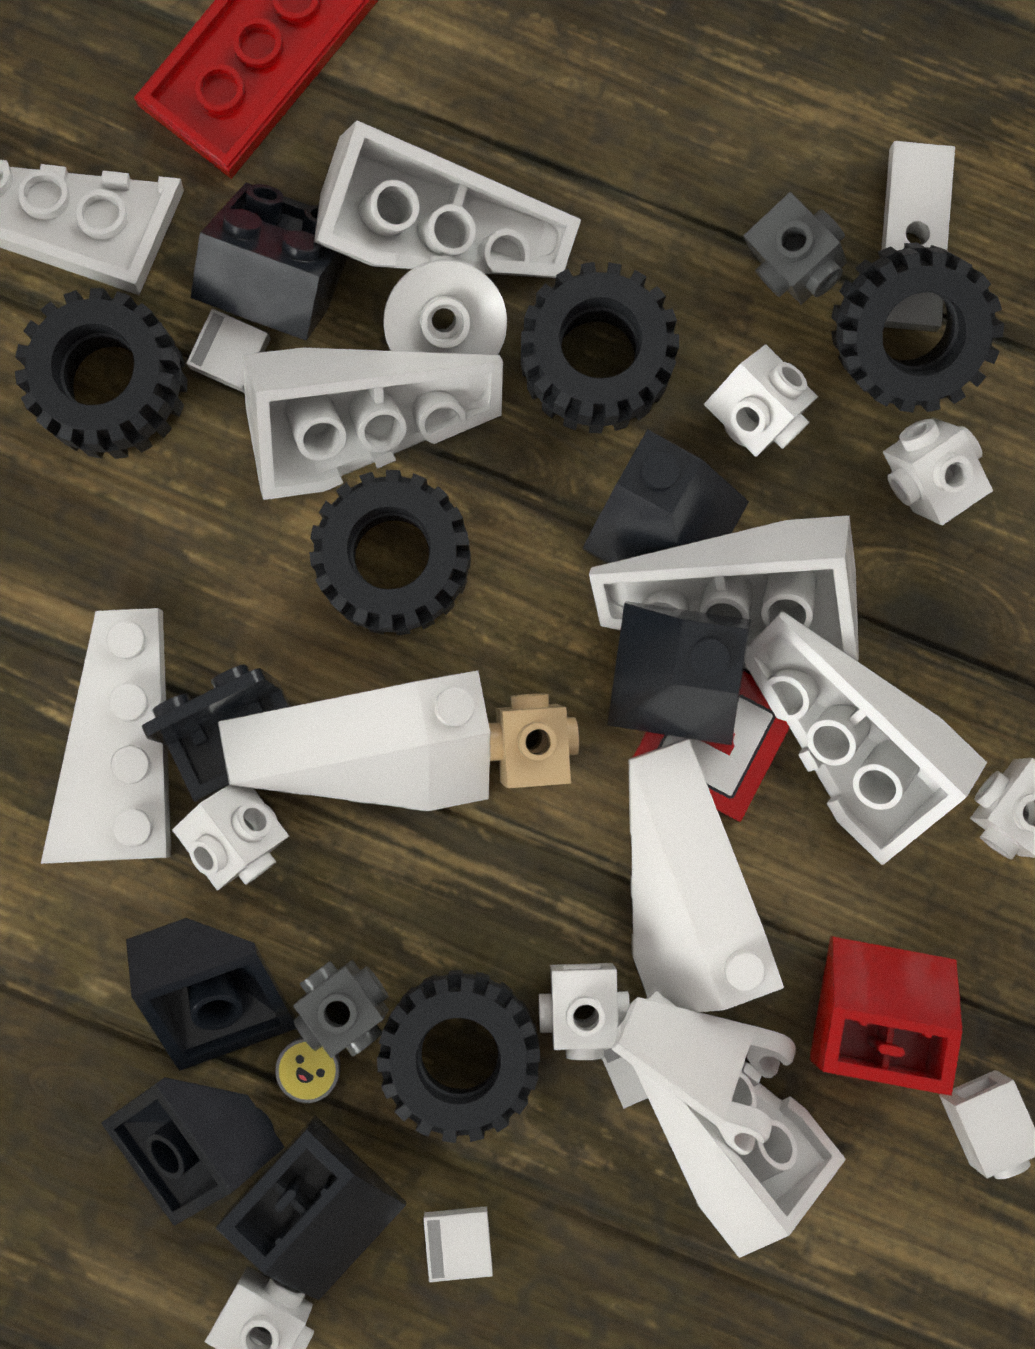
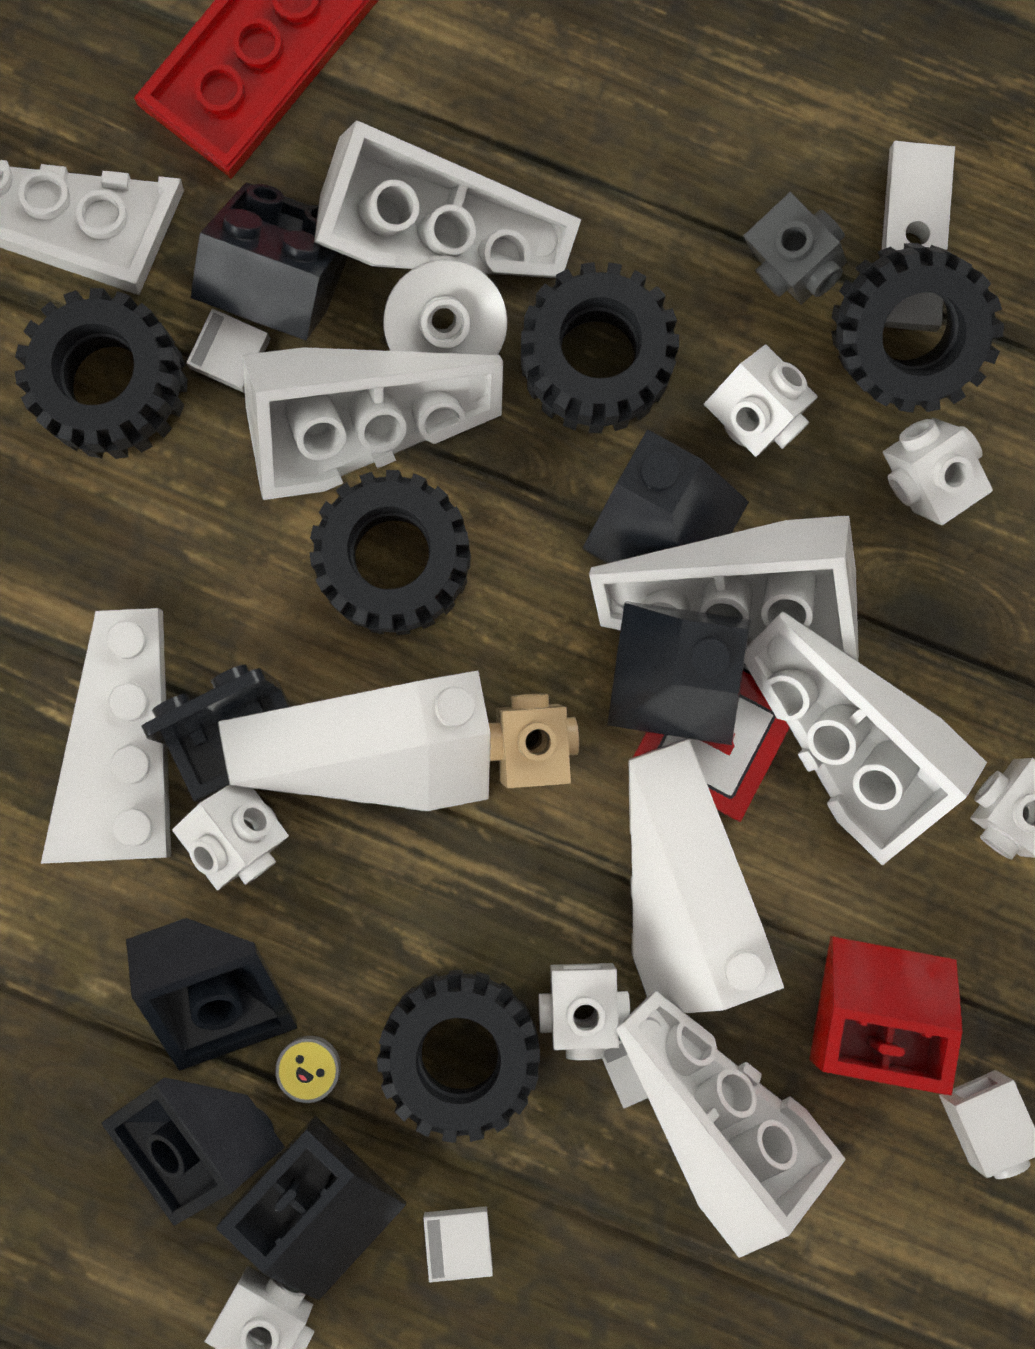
dark grey brick [293,960,389,1058] -> none
white flag [612,997,796,1155] -> none

